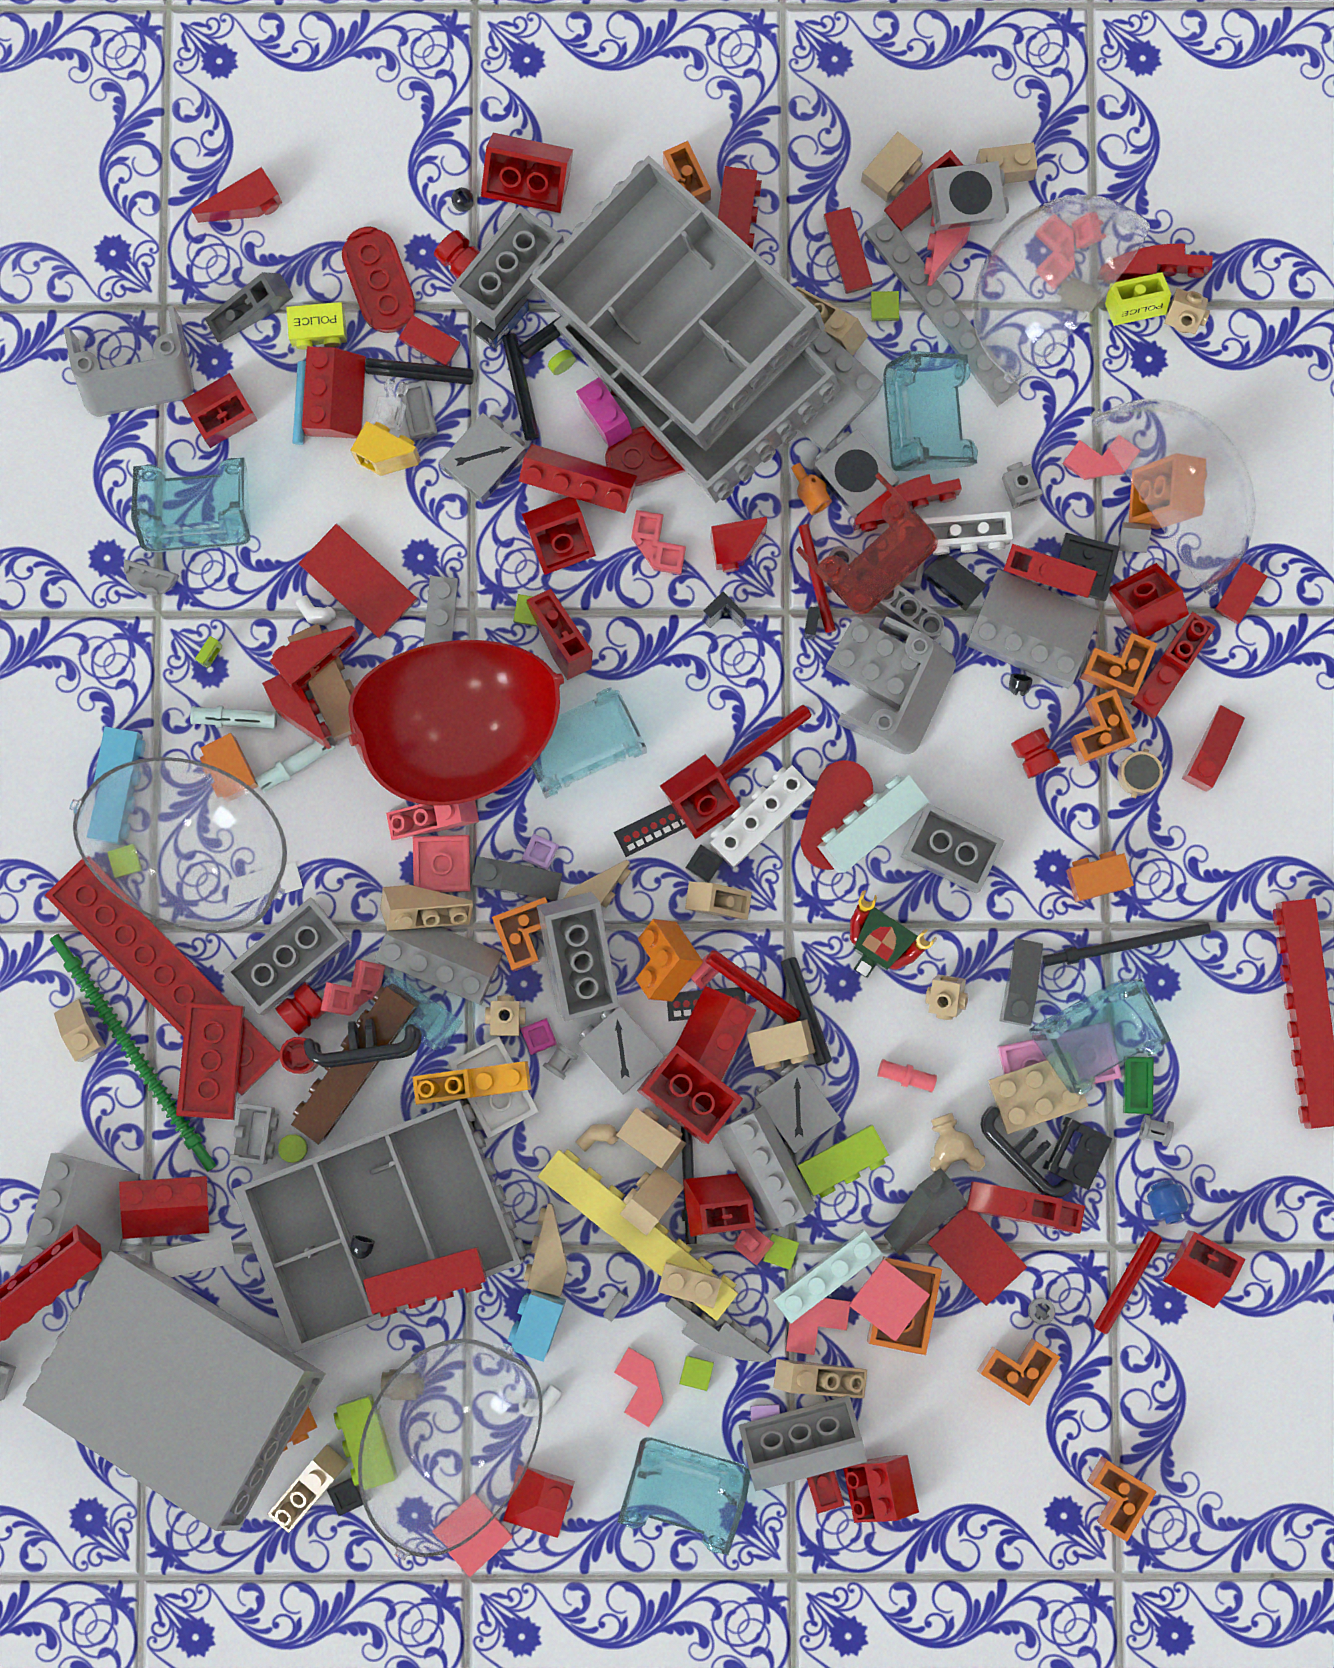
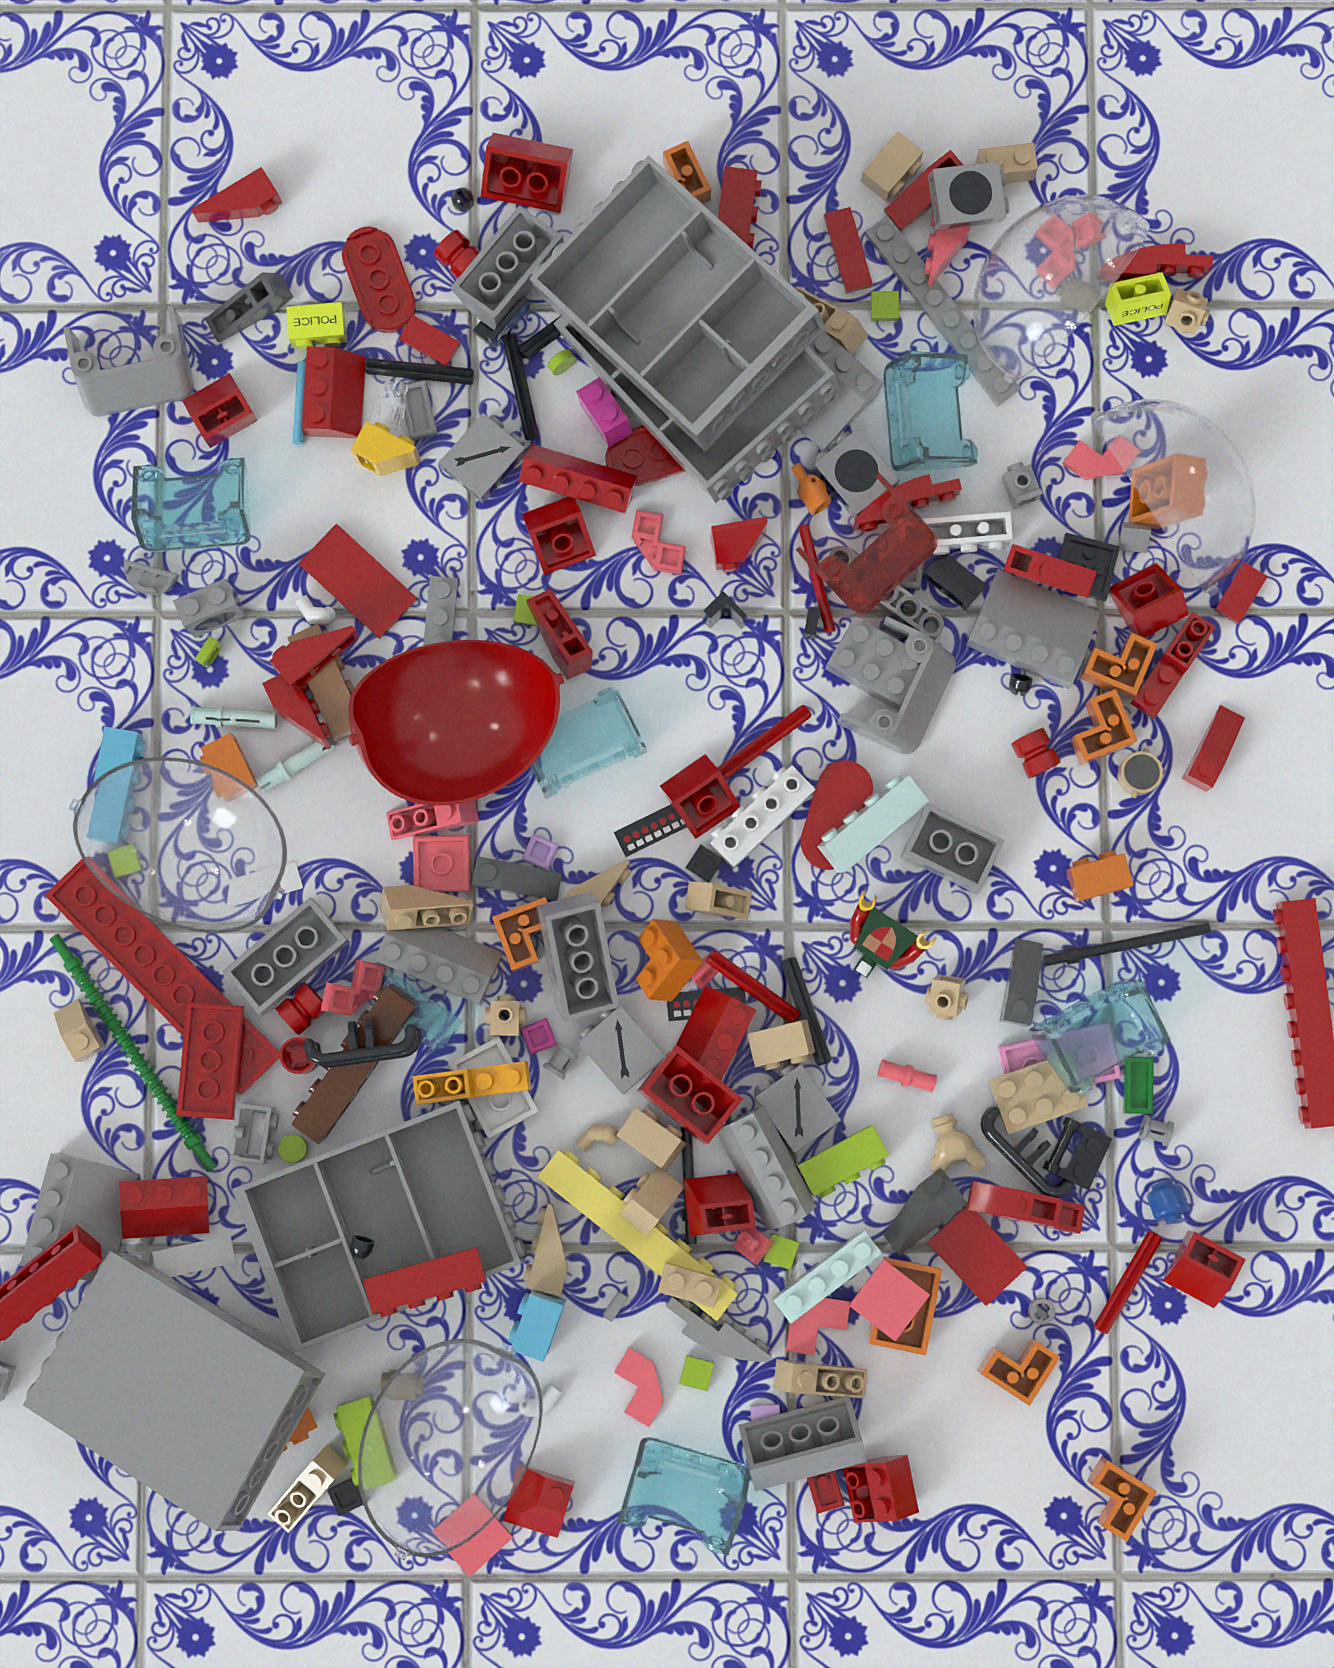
none -> light grey brick [173,579,247,638]

